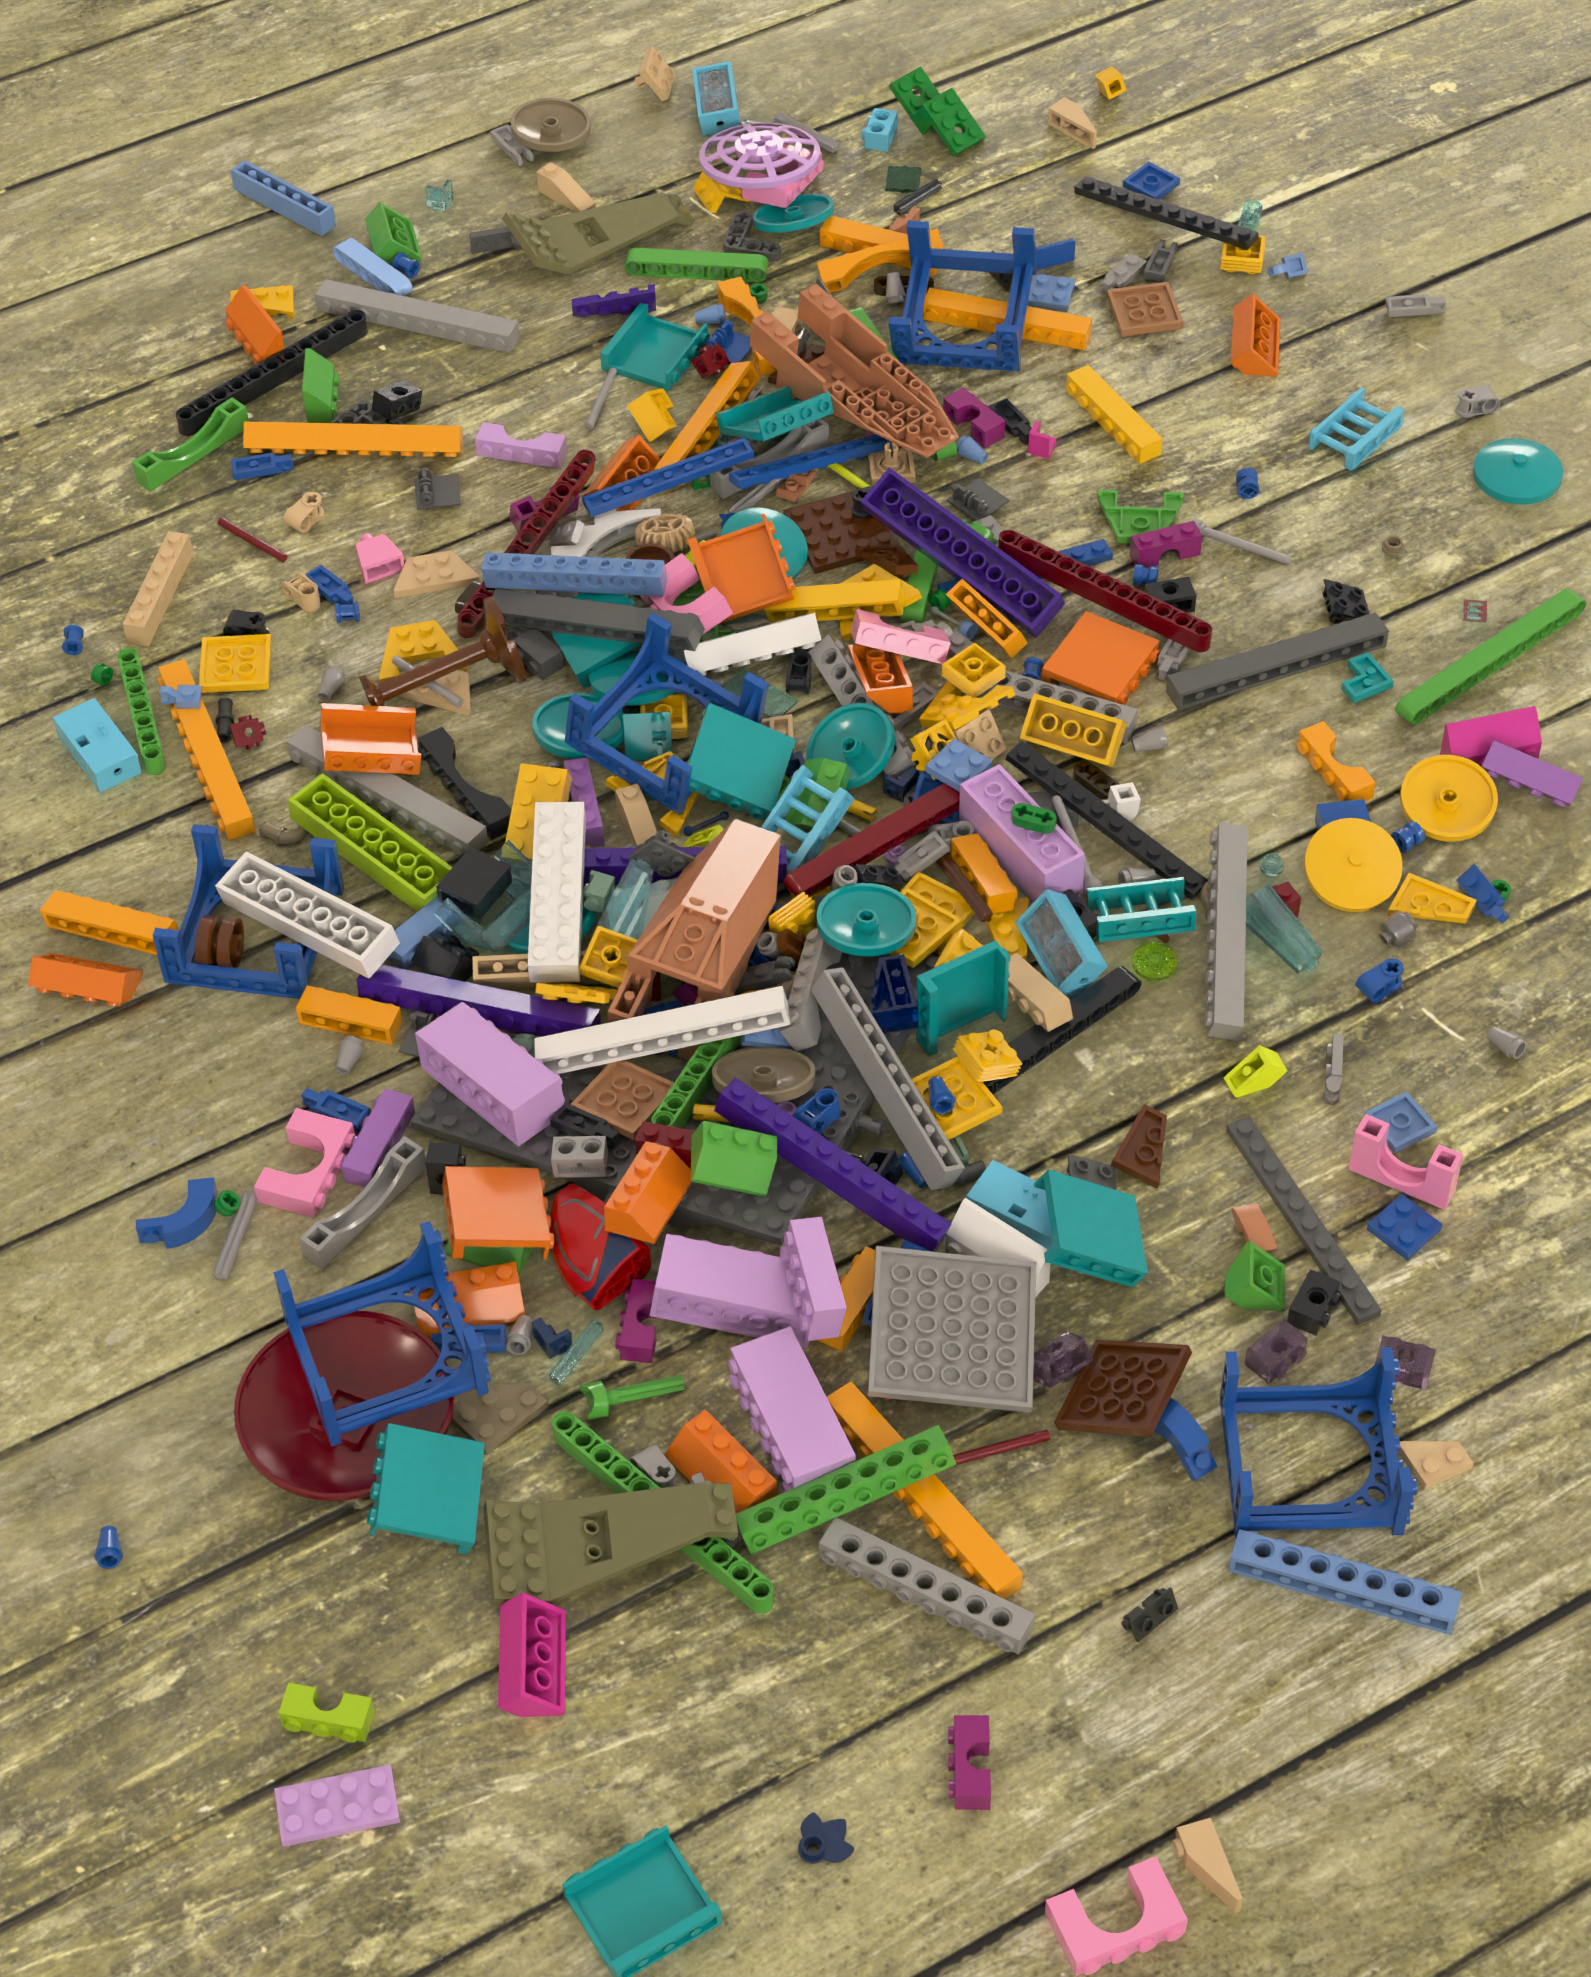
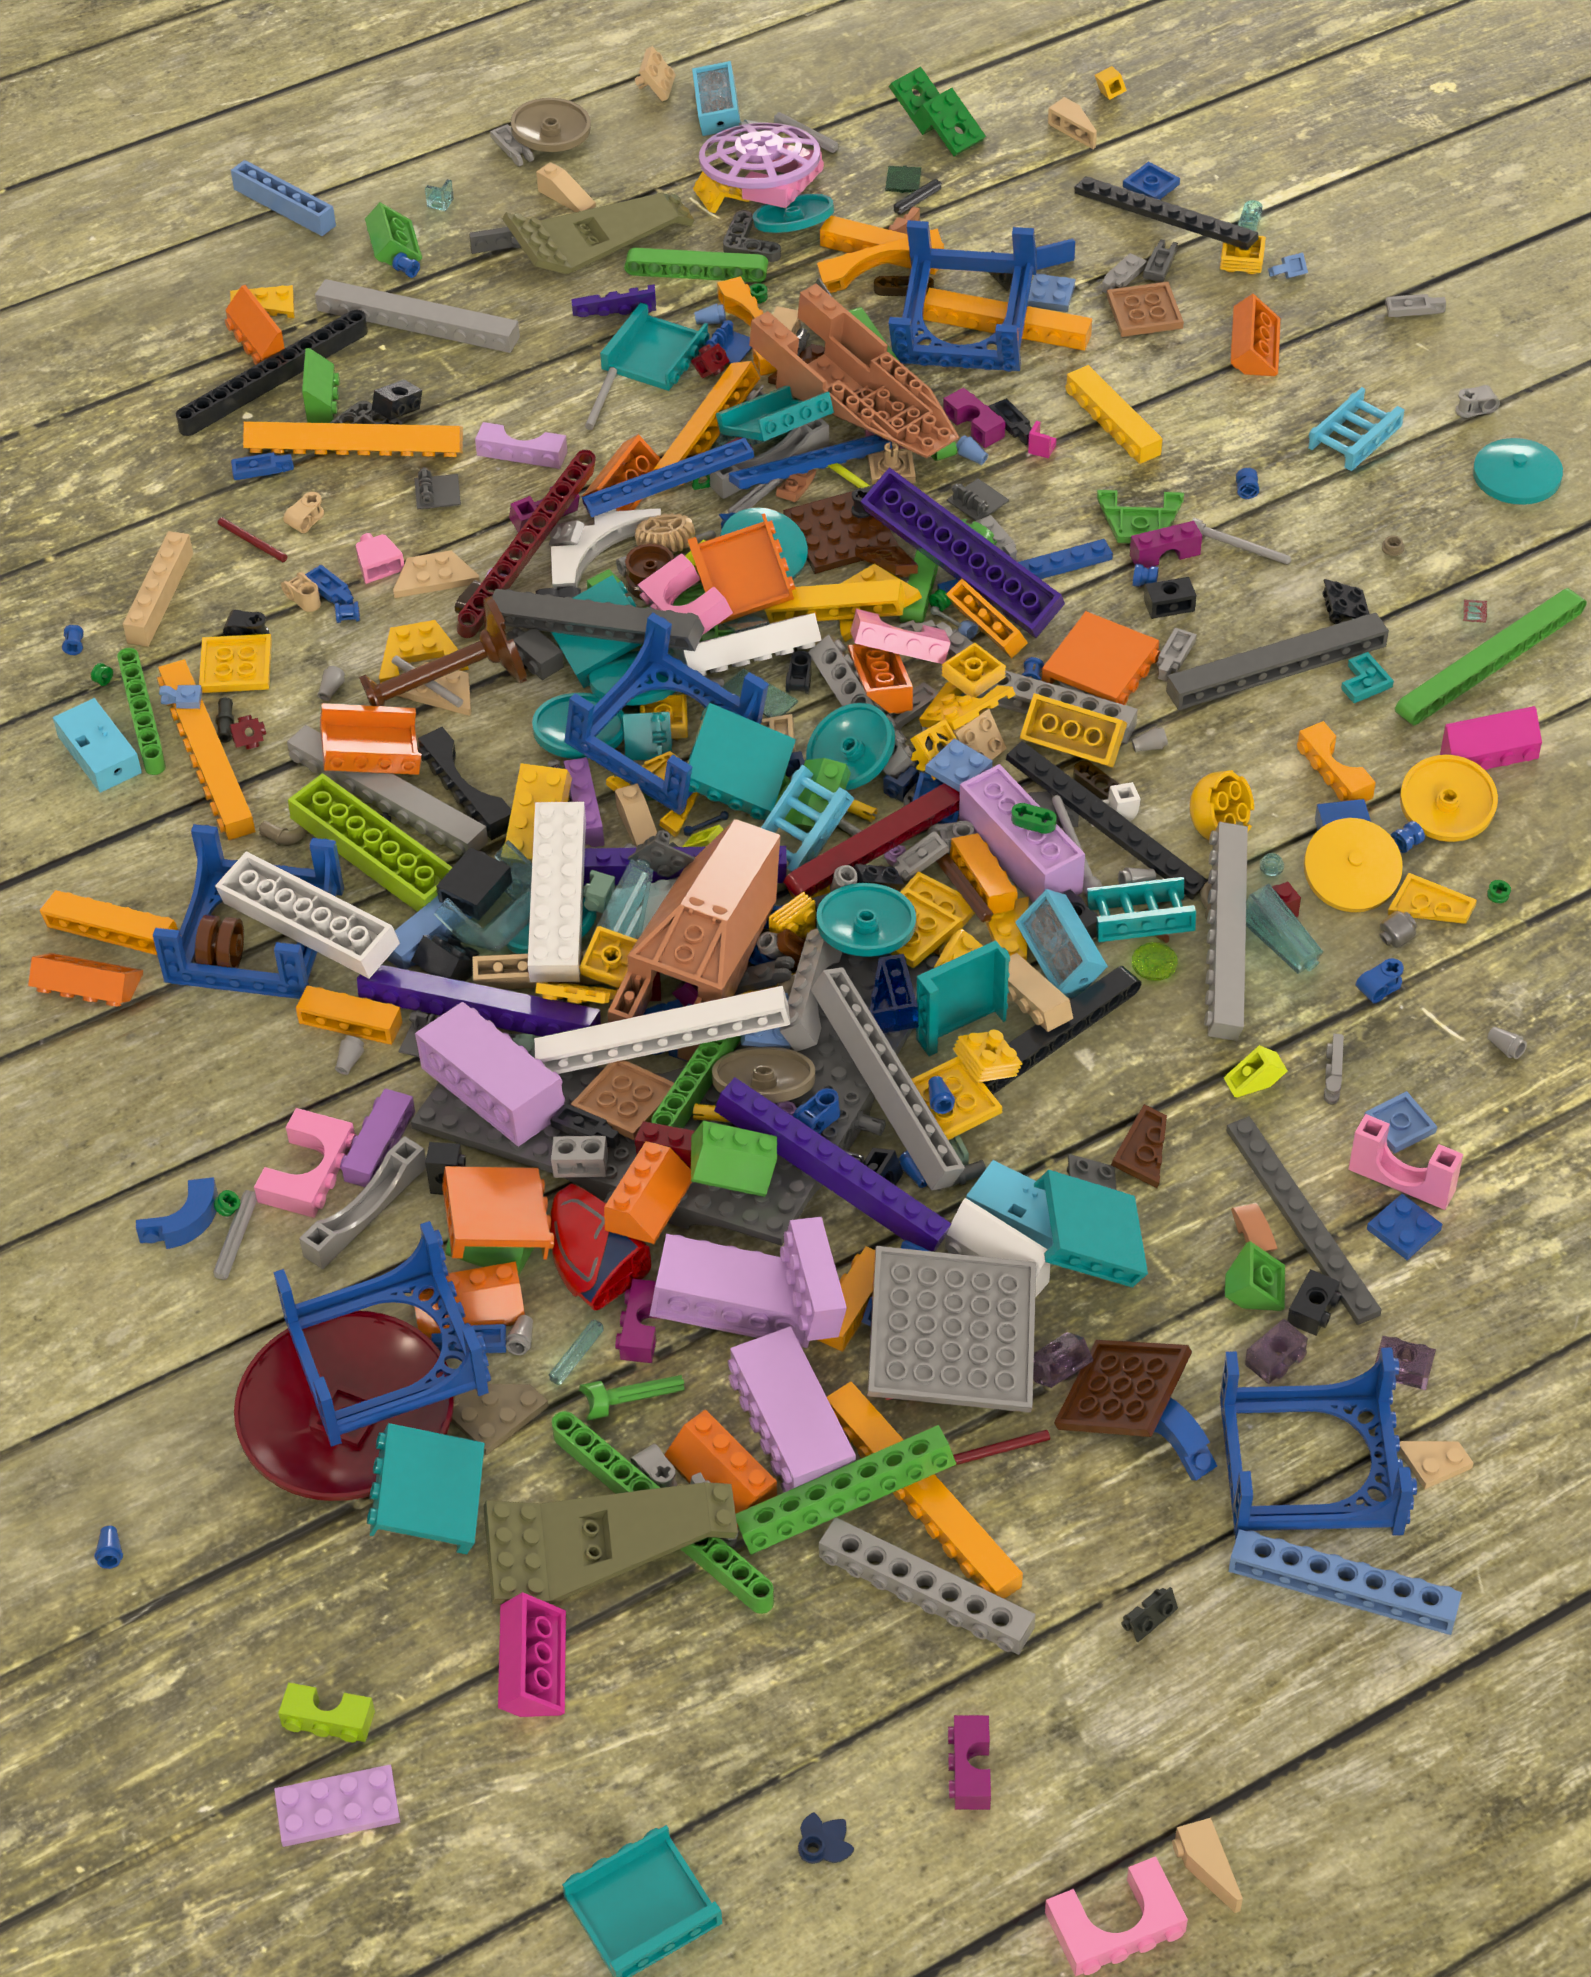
bright green arch [132,397,249,492] -> none
blue hinge [301,1088,371,1132] -> none
light blue beam [333,238,413,296] -> none
medium blue brick [481,552,668,596] -> none
dark blue bracket [531,1317,573,1359] -> none
yellow panel [627,388,677,442] -> none
medium azure brick [862,108,898,152] -> none
light grey cone [885,272,906,304] -> none
dark red beam [998,530,1212,652] -> none
blue hinge [1456,864,1509,924] -> none
medium lavender brick [1482,740,1583,808] -> none
none -> yellow cylinder [1190,770,1254,840]

